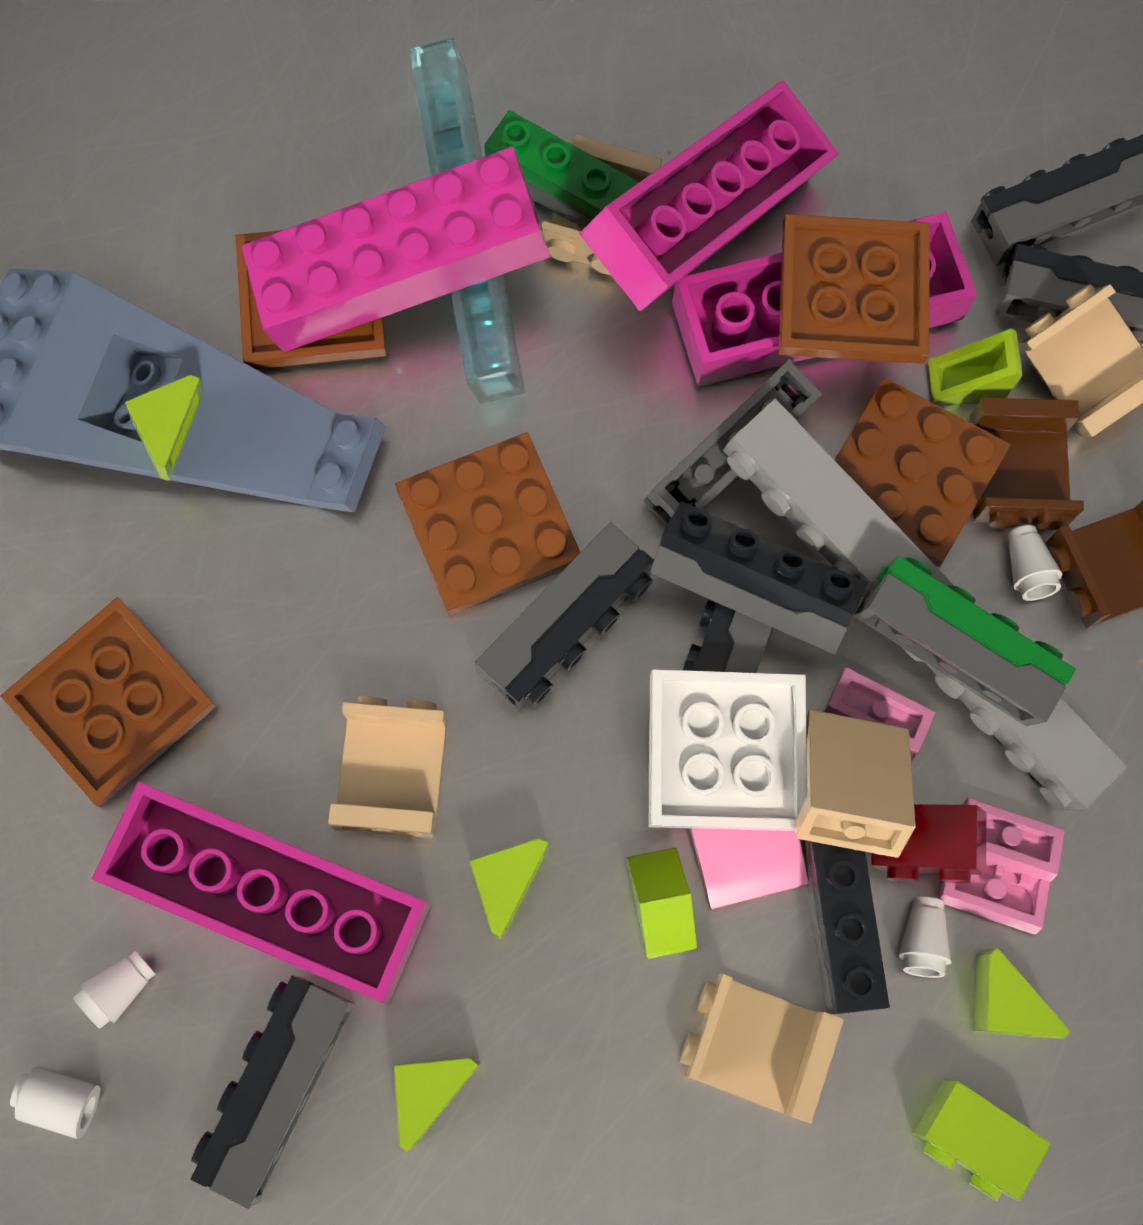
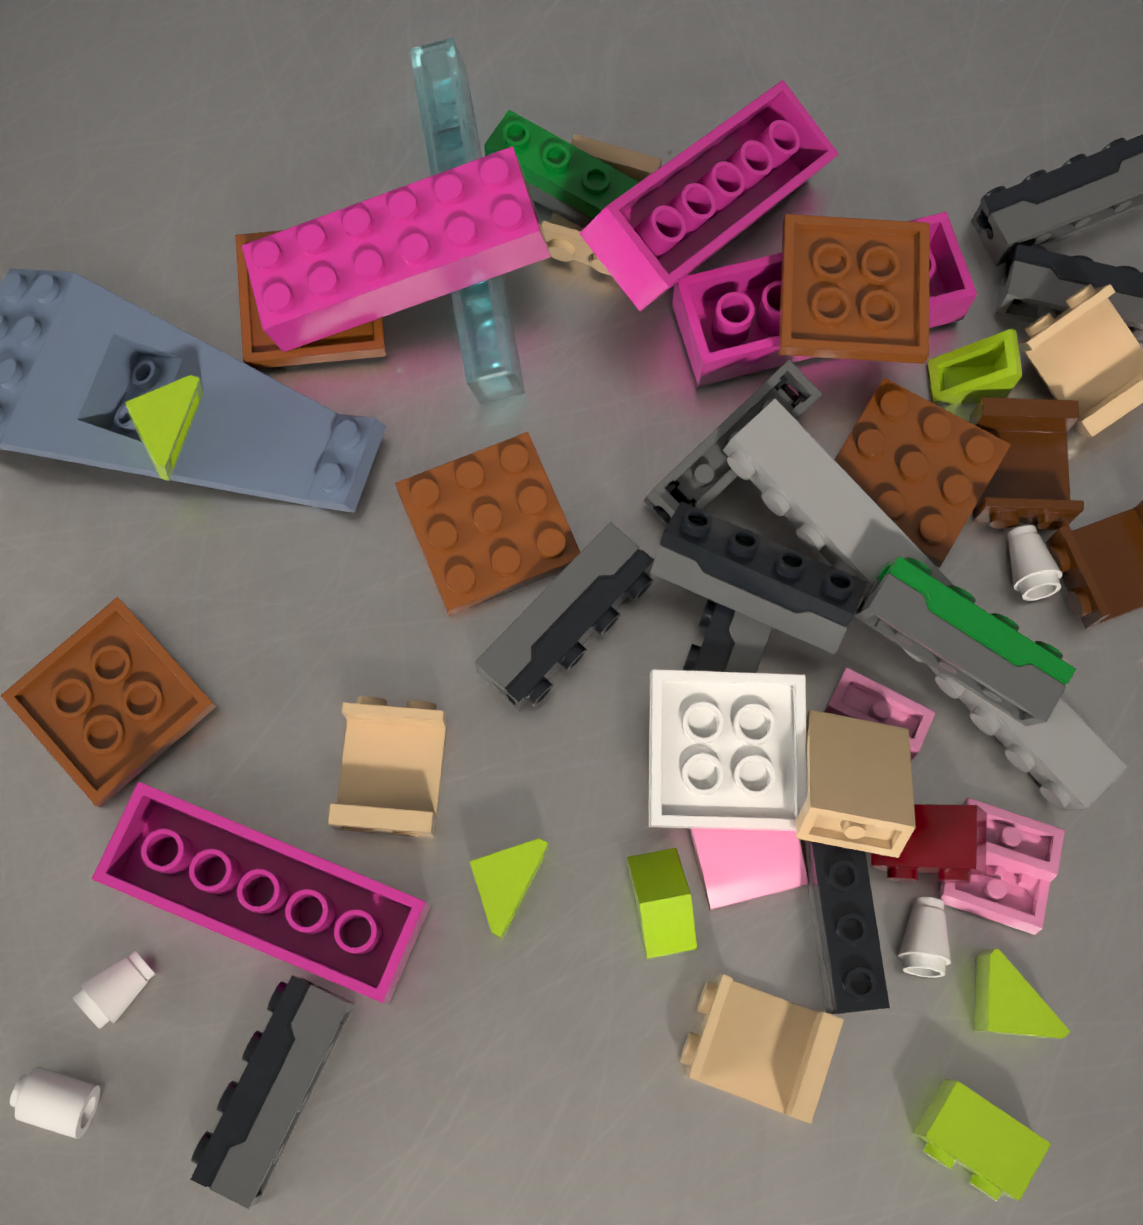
lime slope [394,1057,480,1153] -> none

